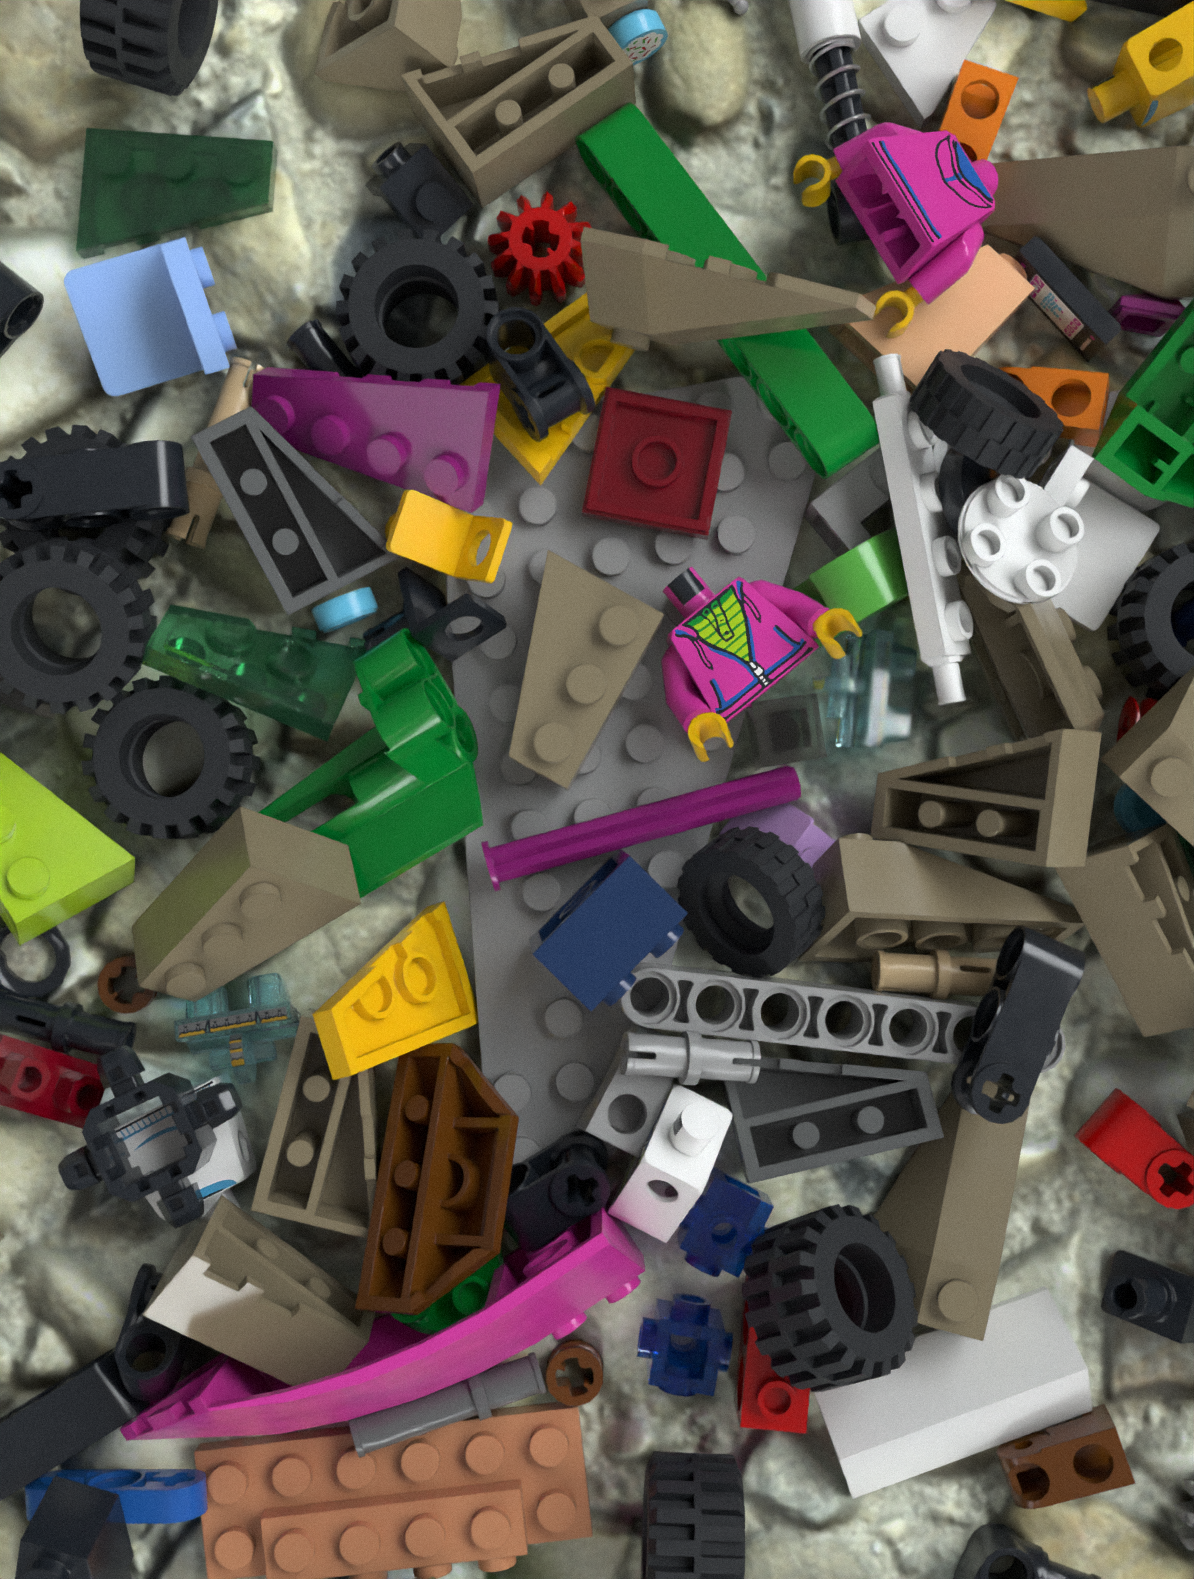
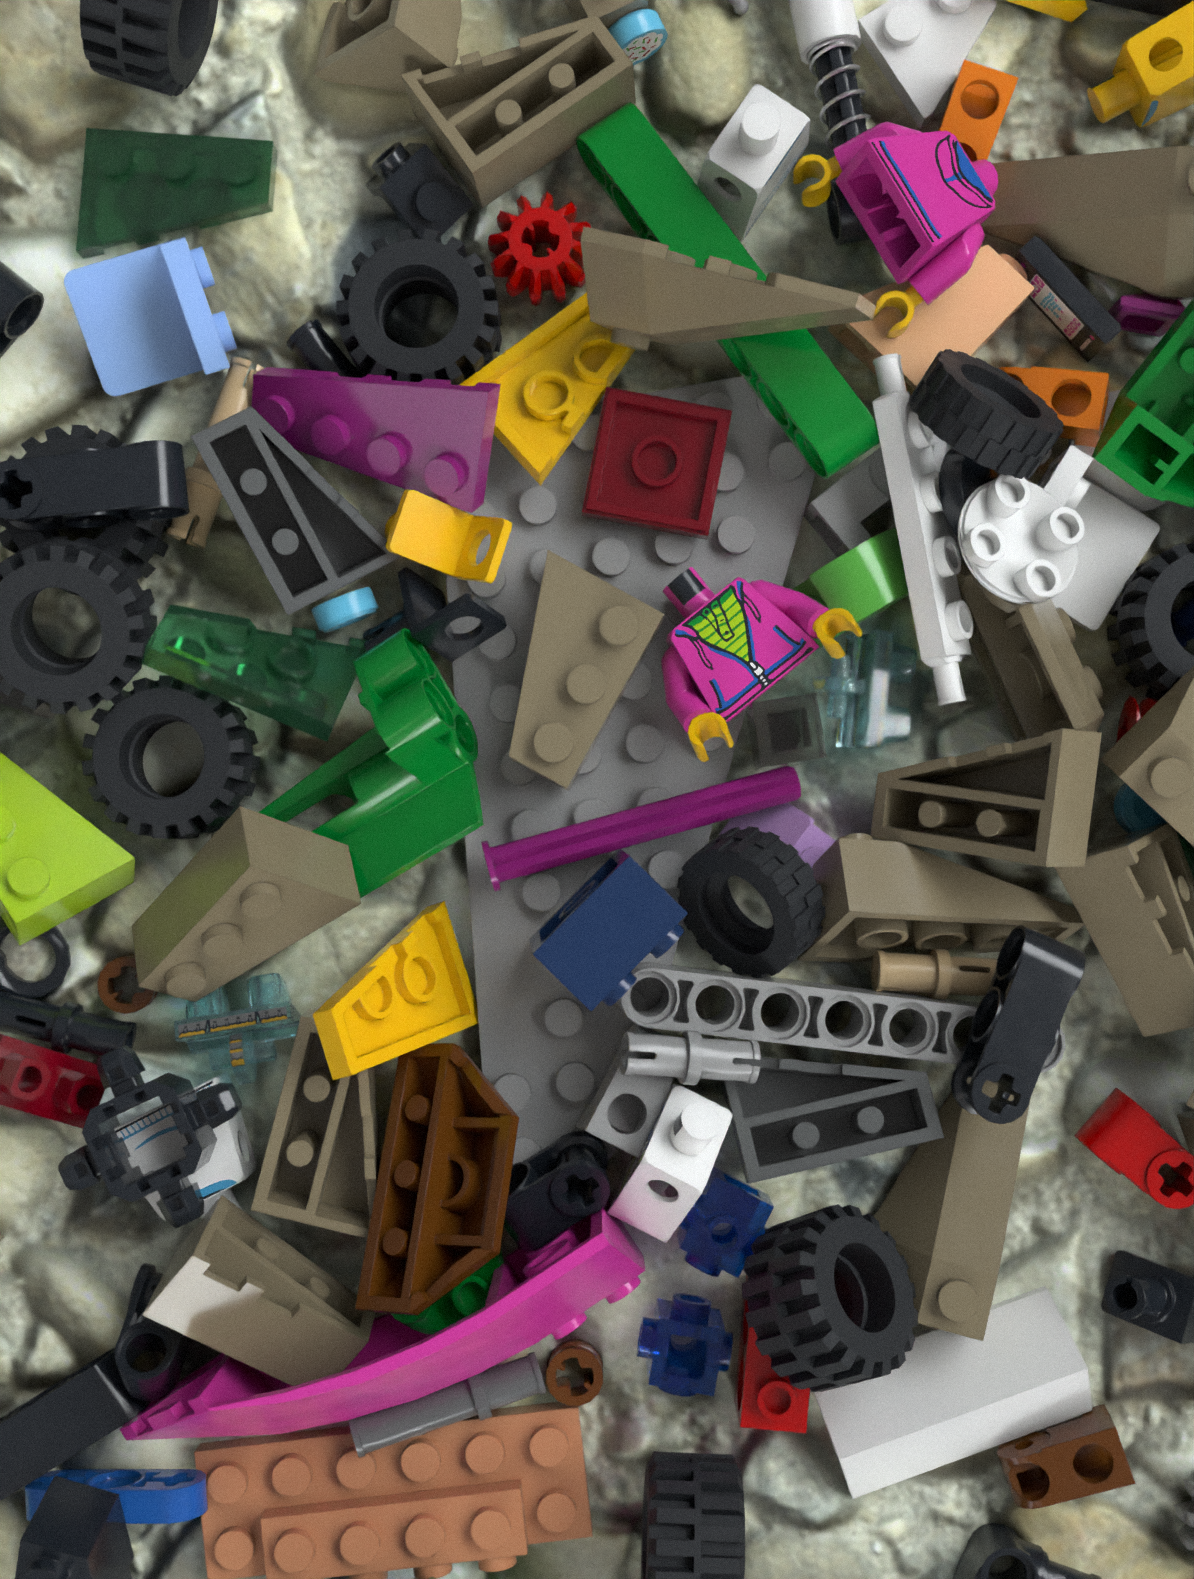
black piece [487,307,596,442] -> none
none -> white torso [697,84,810,242]

